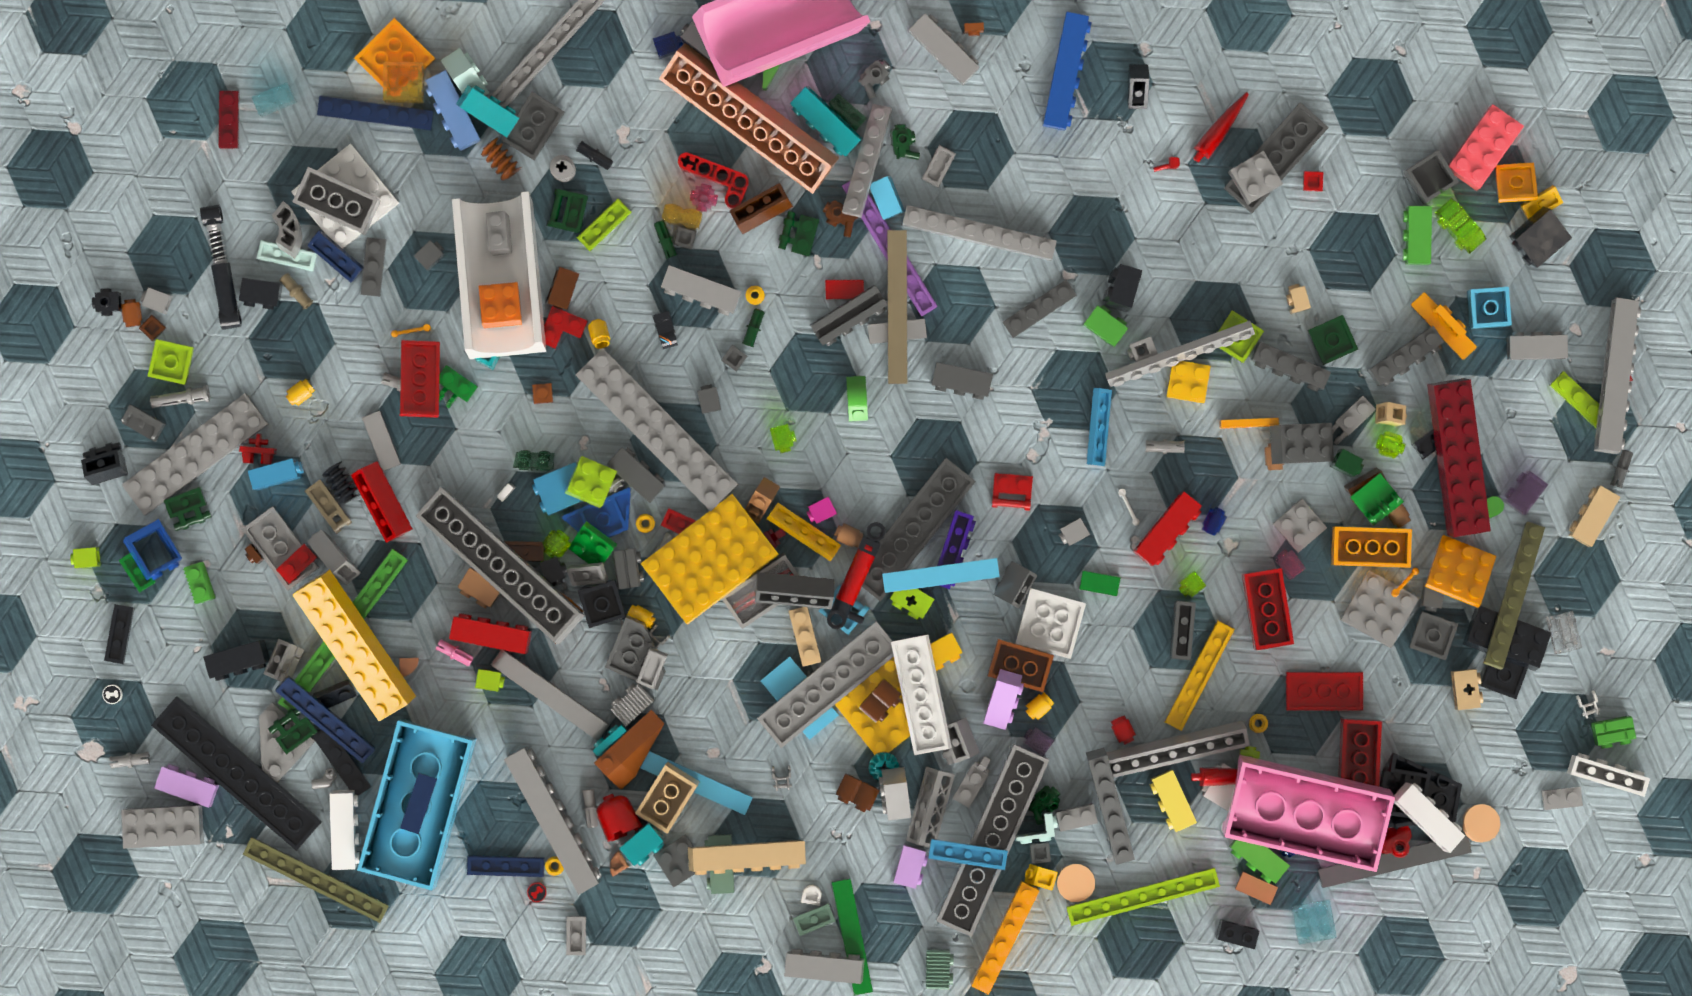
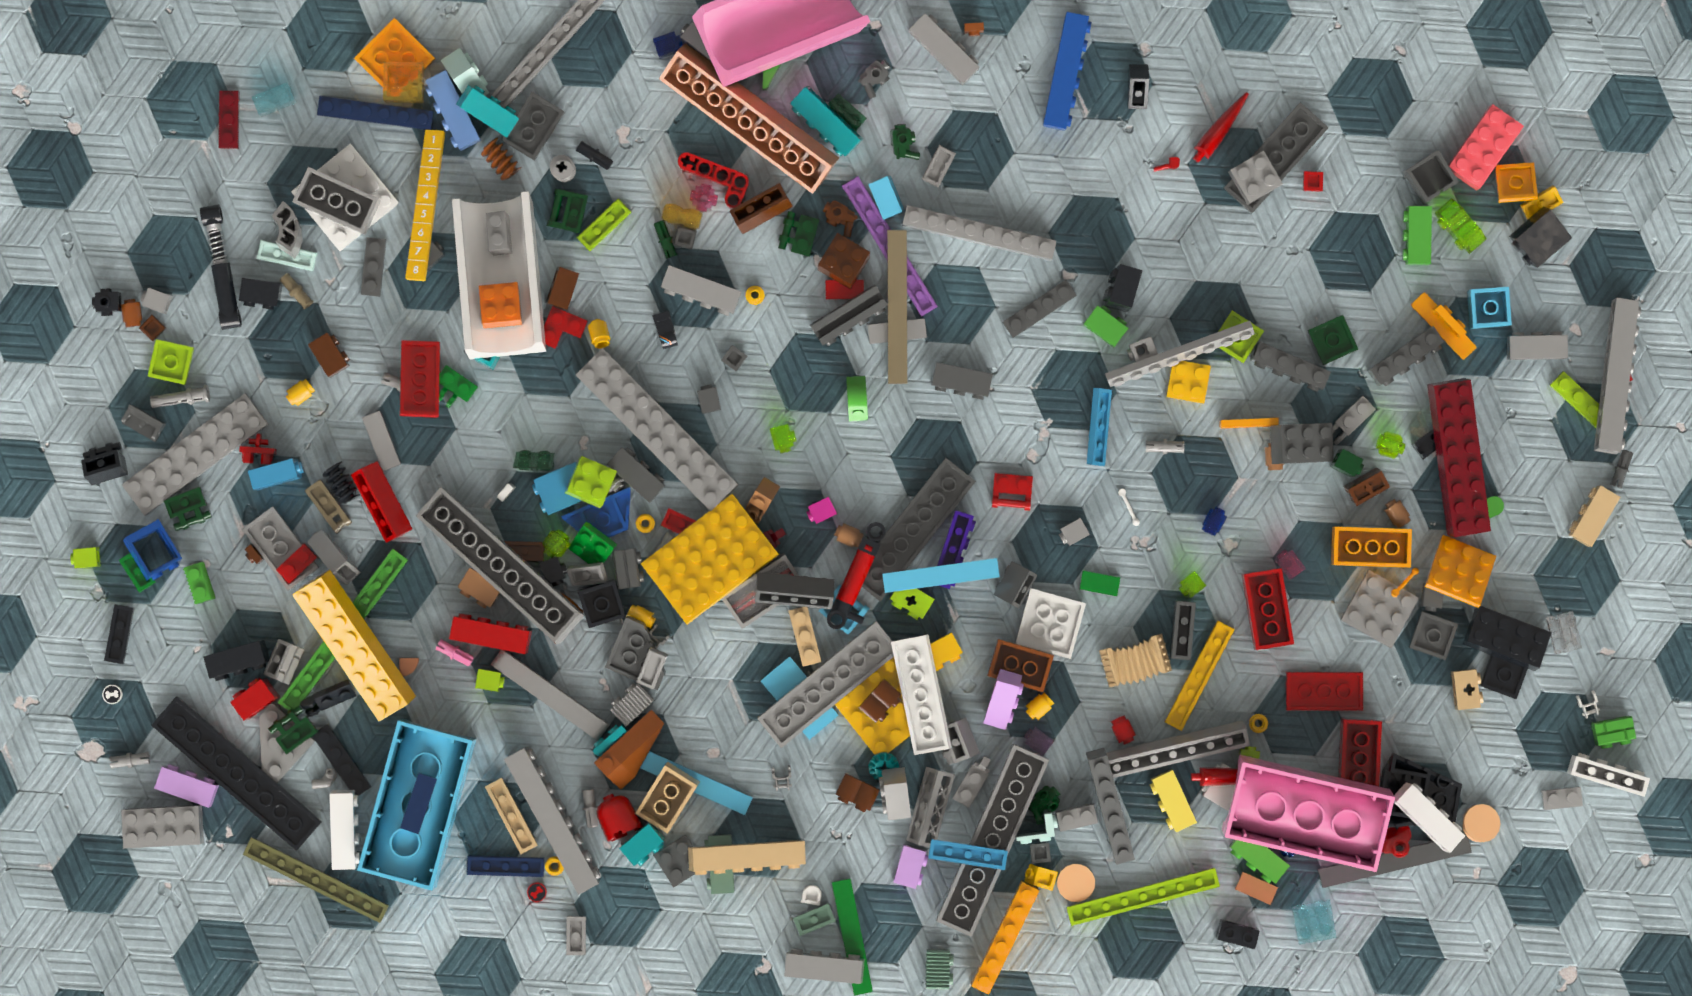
dark blue plate [275,675,375,763] -> none
dark blue plate [307,230,364,283] -> none
light orange hinge [391,324,431,338] -> none
dark orange plate [532,383,553,404] -> none
nougat tile [610,850,629,876] -> none
dark green axle [742,309,765,347] -> none
yellow plate [767,503,841,562] -> none
light grey plate [842,104,892,218] -> none
red brick [1133,492,1202,566] -> none
light grey plate [1273,499,1327,553] -> none
tan brick [1286,284,1311,314] -> none
green hinge [1350,473,1404,526] -> none
tan brick [1375,402,1407,427] -> none
olive plate [1483,521,1545,670] -> none
clear purple brick [1504,471,1548,516] -> none
none -> red brick [230,678,280,721]
none -> reddish brown brick [308,332,350,378]
none -> yellow tile [405,130,445,281]
none -> tan plate [485,778,538,854]
none -> reddish brown brick [818,233,870,289]
none -> tan piece [1099,634,1172,687]

